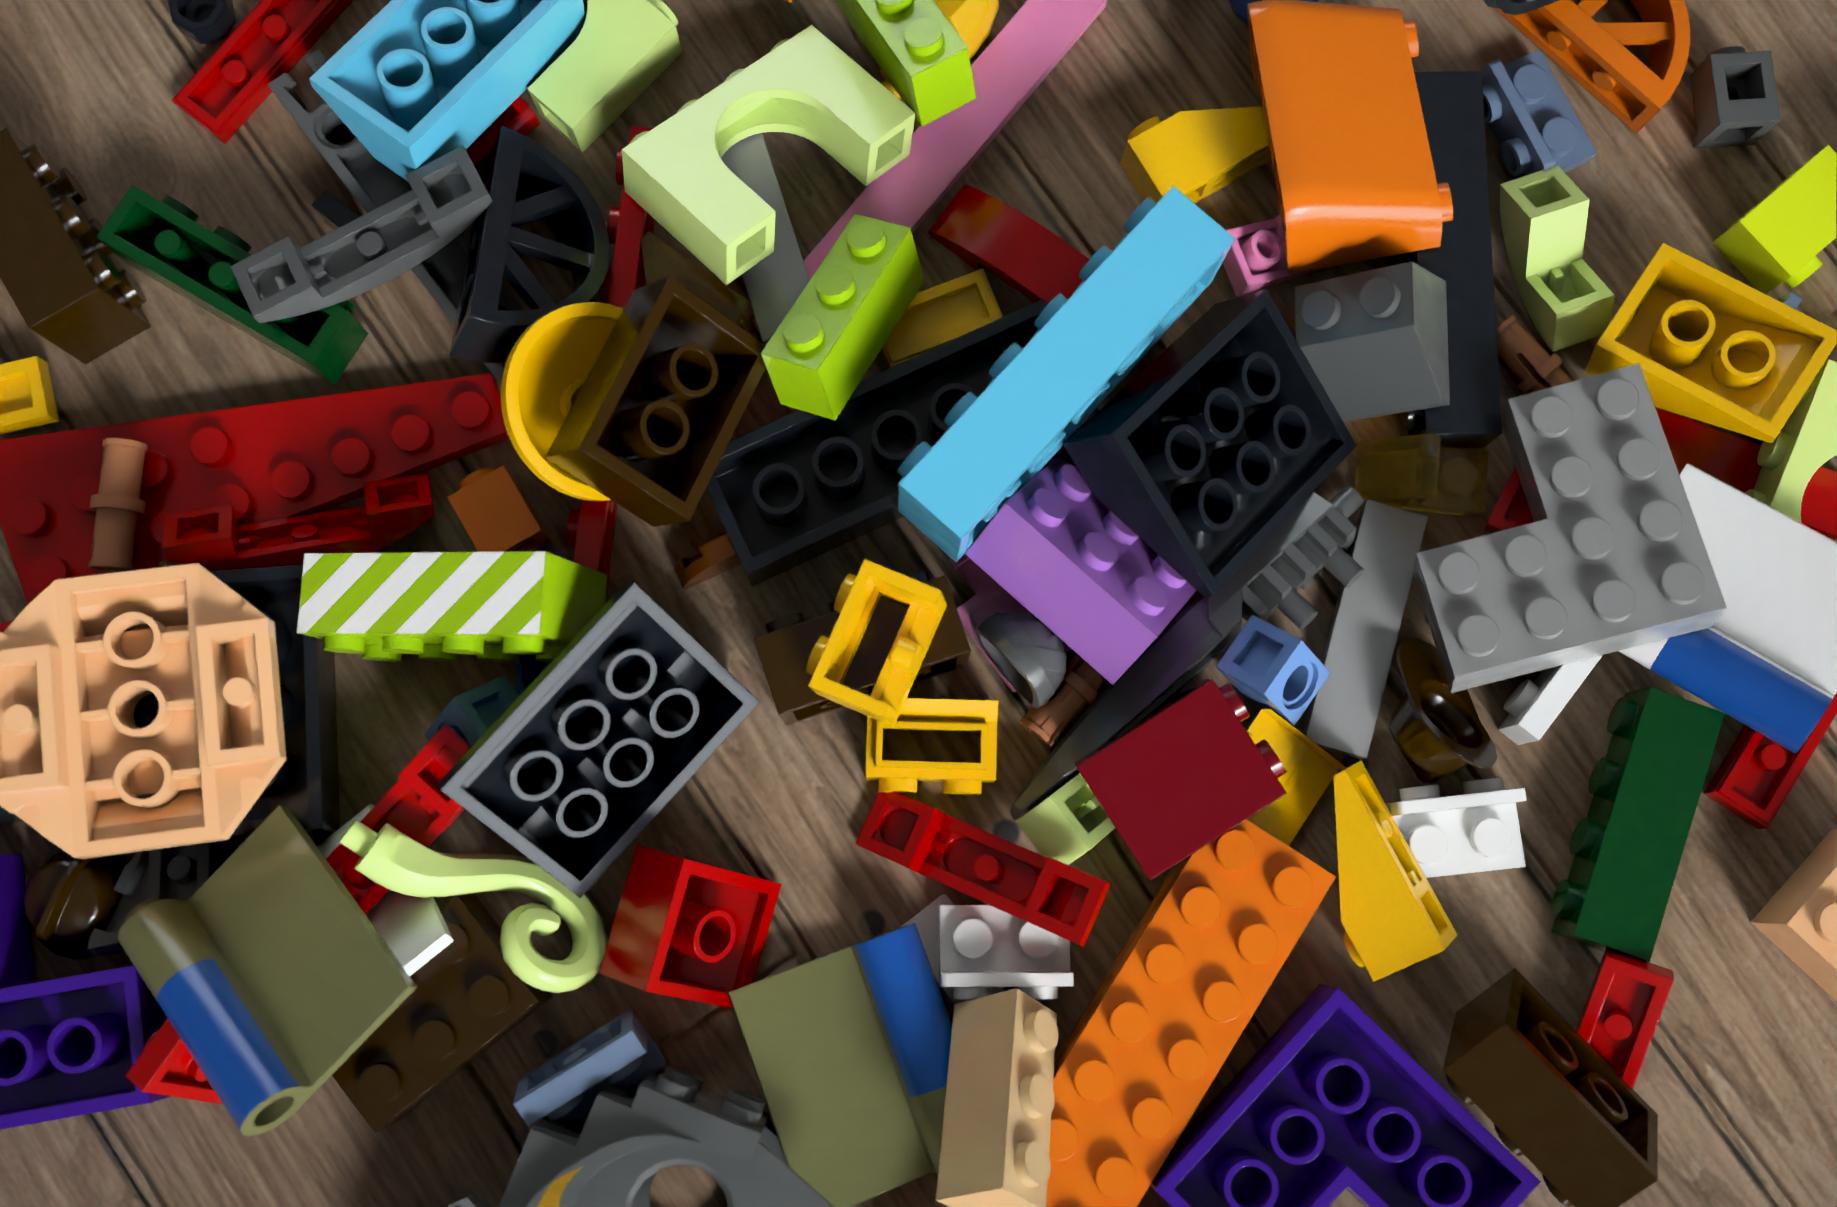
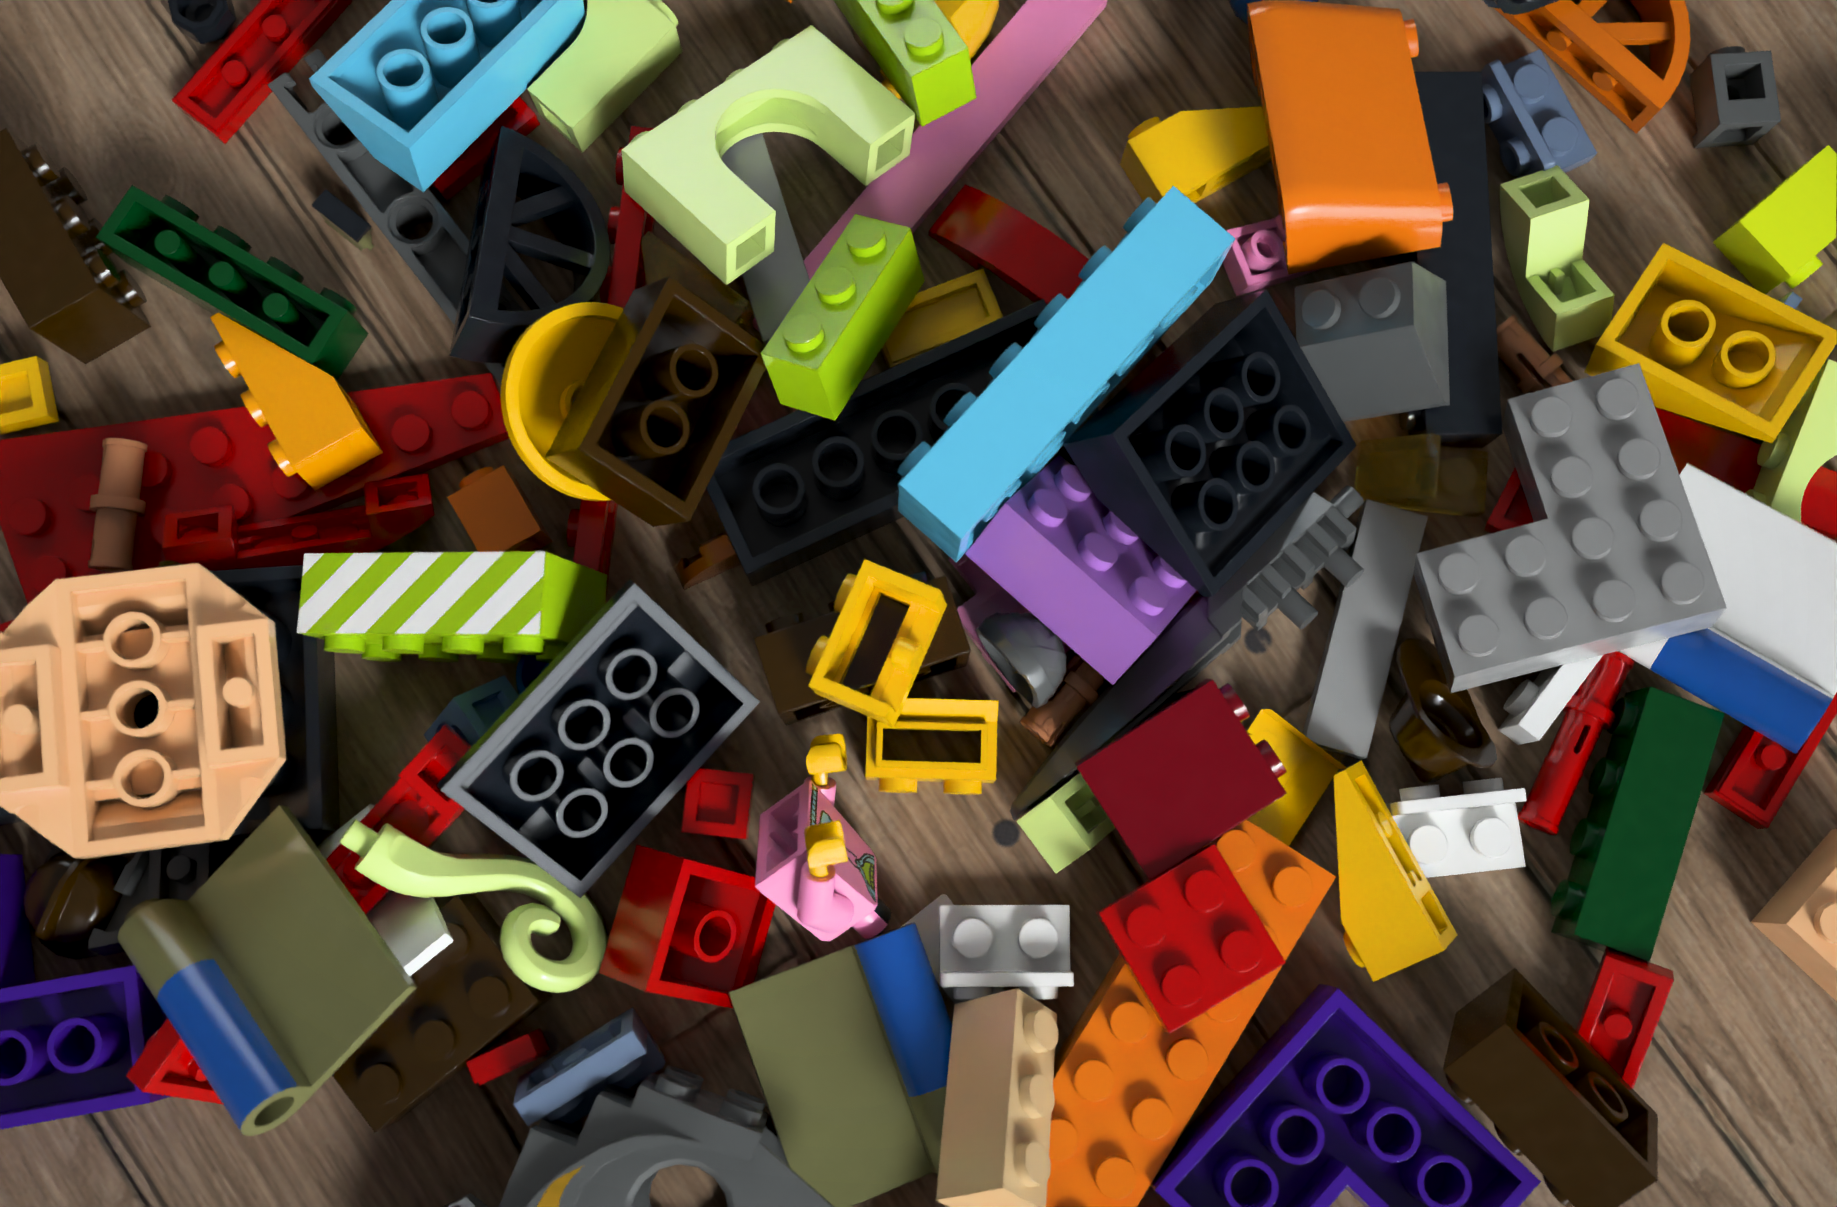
dark grey slope [230,145,493,323] -> none
red slope [855,791,1110,947] -> none
medium blue brick [1216,614,1331,725] -> none
none -> light orange slope [210,312,383,491]
none -> red tile [466,1028,549,1085]
none -> red plate [681,768,755,840]
none -> bright pink torso [755,733,892,941]
none -> red plate [1096,844,1286,1034]
none -> red pin [1518,651,1635,836]

